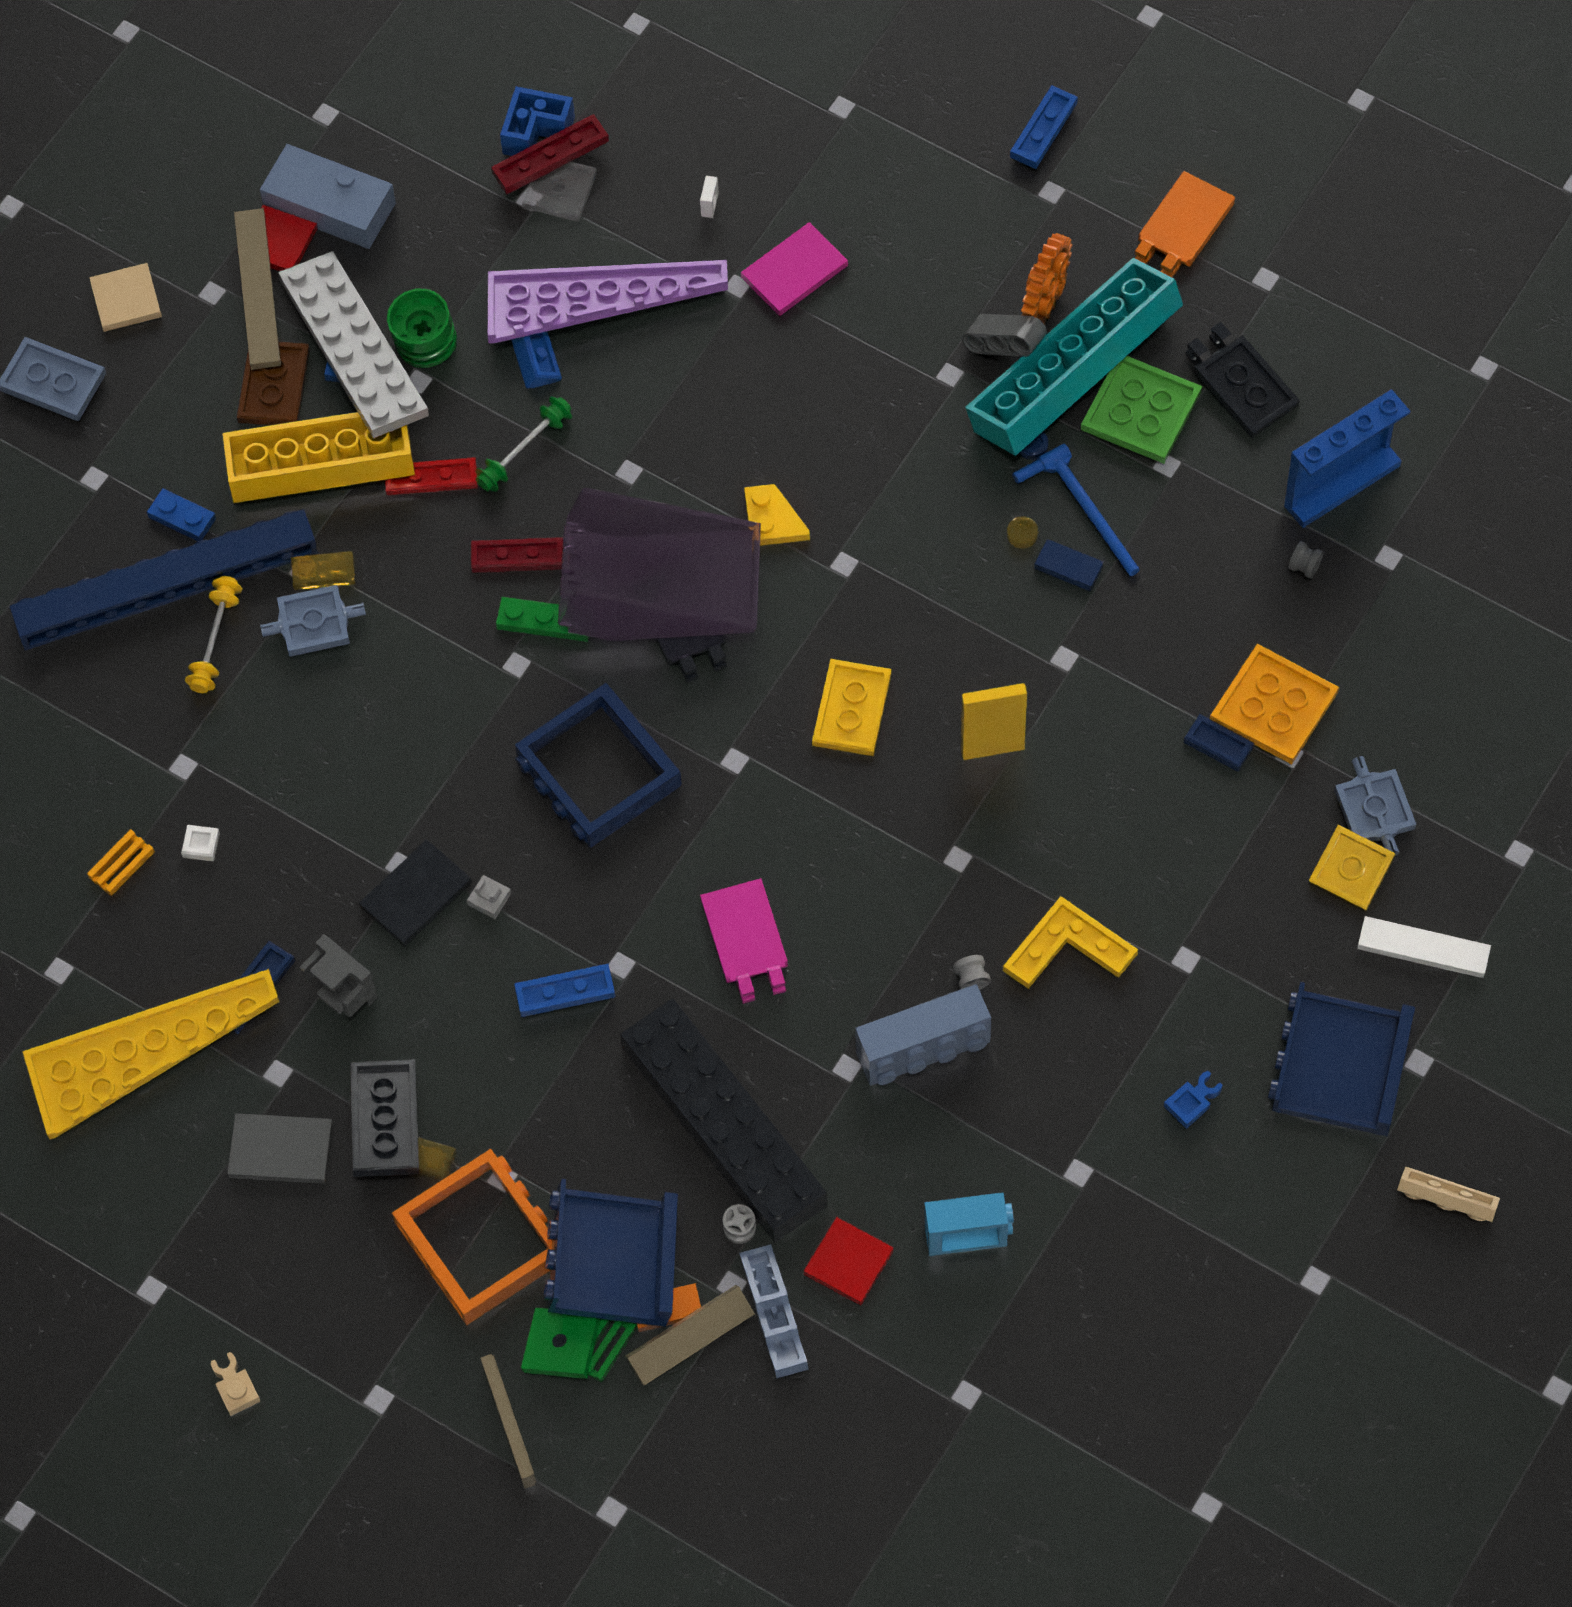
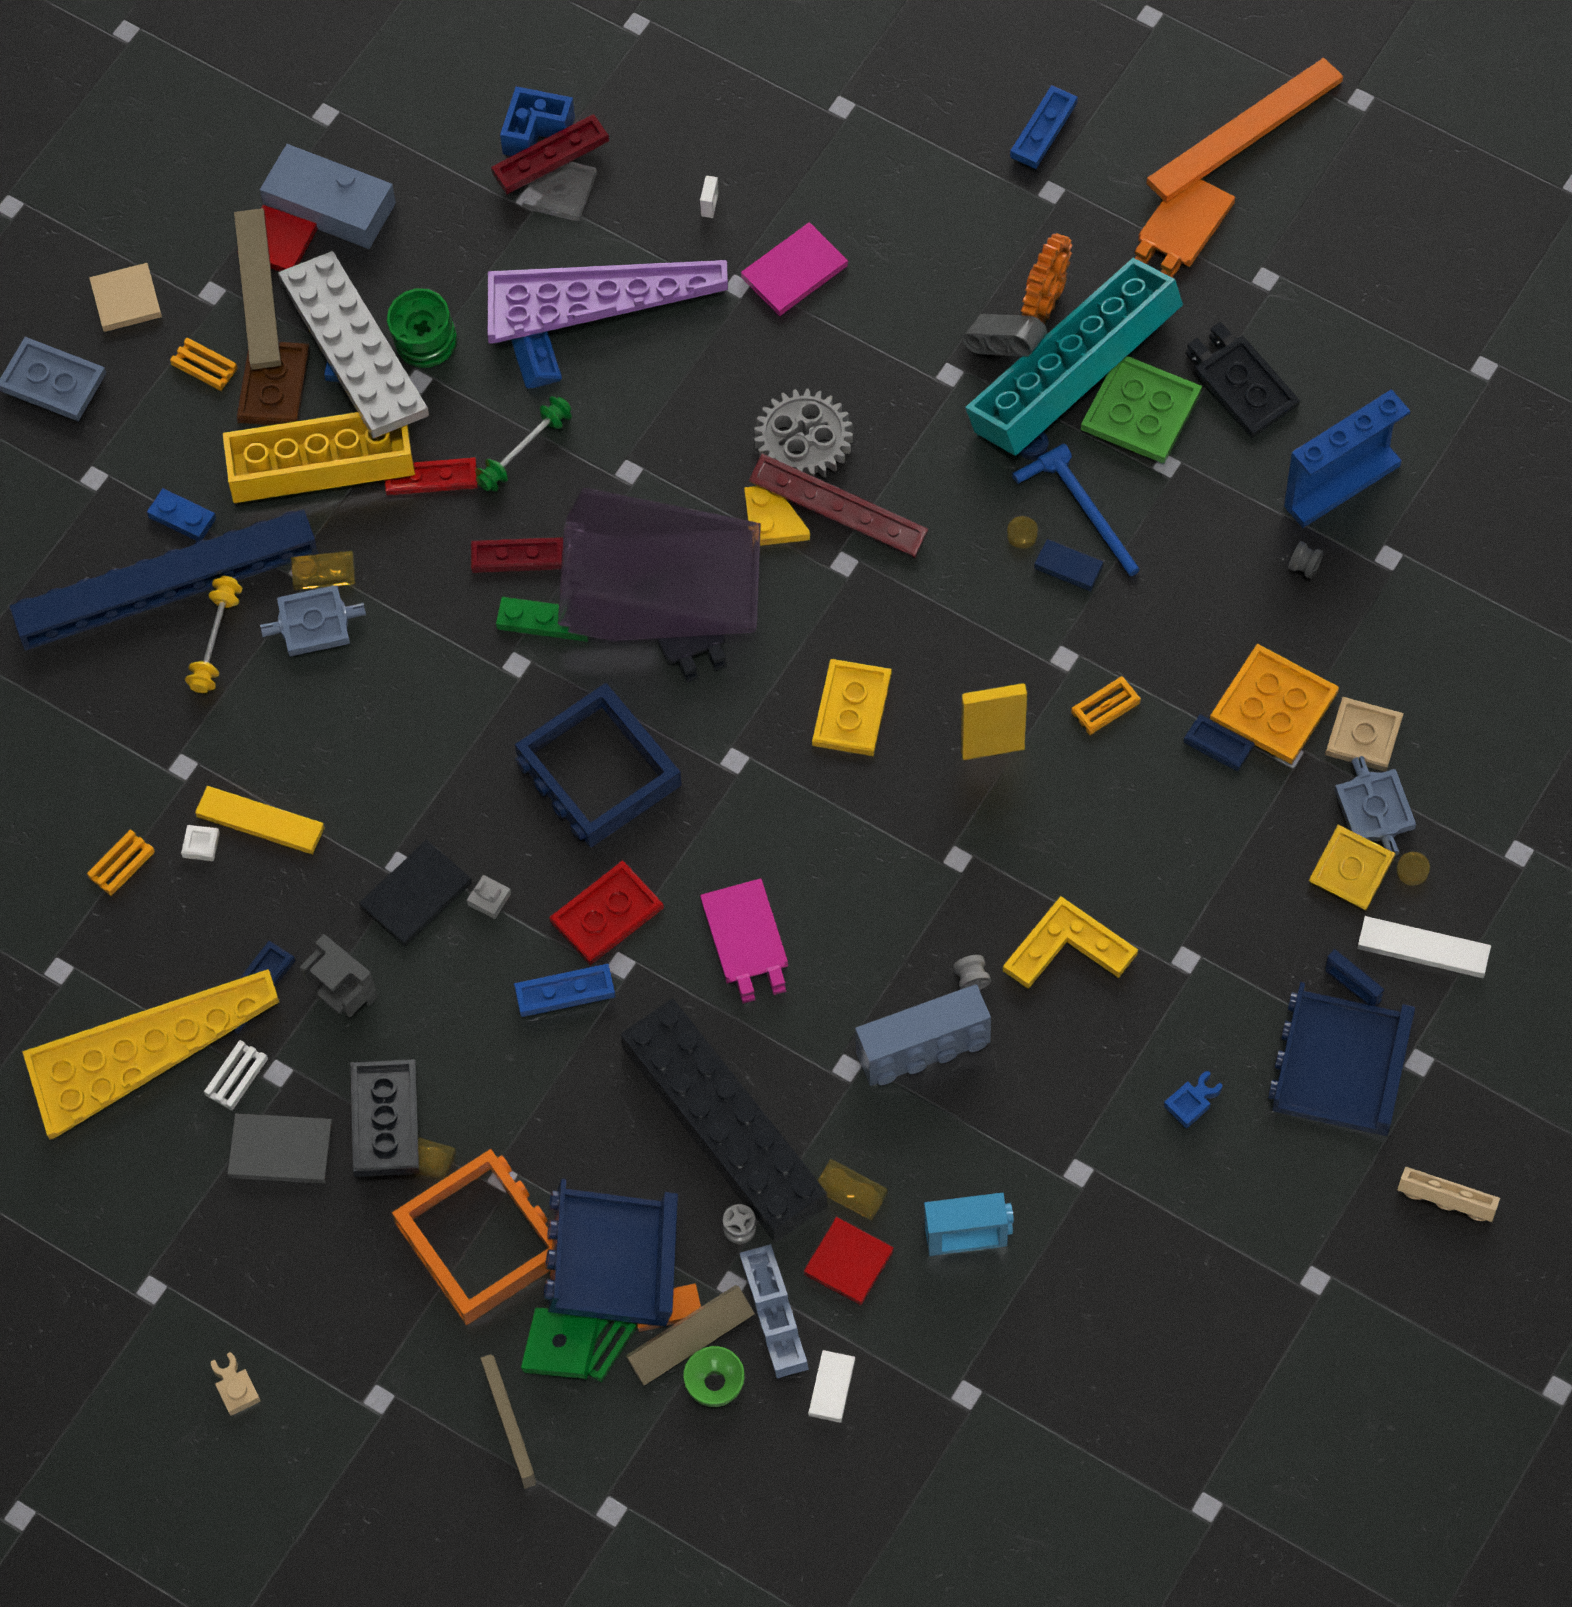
none -> light orange tile [170,338,238,391]
none -> yellow tile [195,786,325,855]
none -> white tile [204,1040,268,1111]
none -> red tile [549,860,664,966]
none -> bright green piece [684,1346,745,1407]
none -> dark red tile [749,453,928,558]
none -> light grey gear [754,389,853,478]
none -> white tile [808,1350,855,1423]
none -> clear yellow plate [817,1159,888,1220]
none -> light orange tile [1071,676,1141,736]
none -> orange tile [1146,58,1343,203]
none -> tan tile [1325,697,1403,772]
none -> dark blue tile [1325,949,1384,1007]
none -> clear yellow tile [1397,852,1430,885]

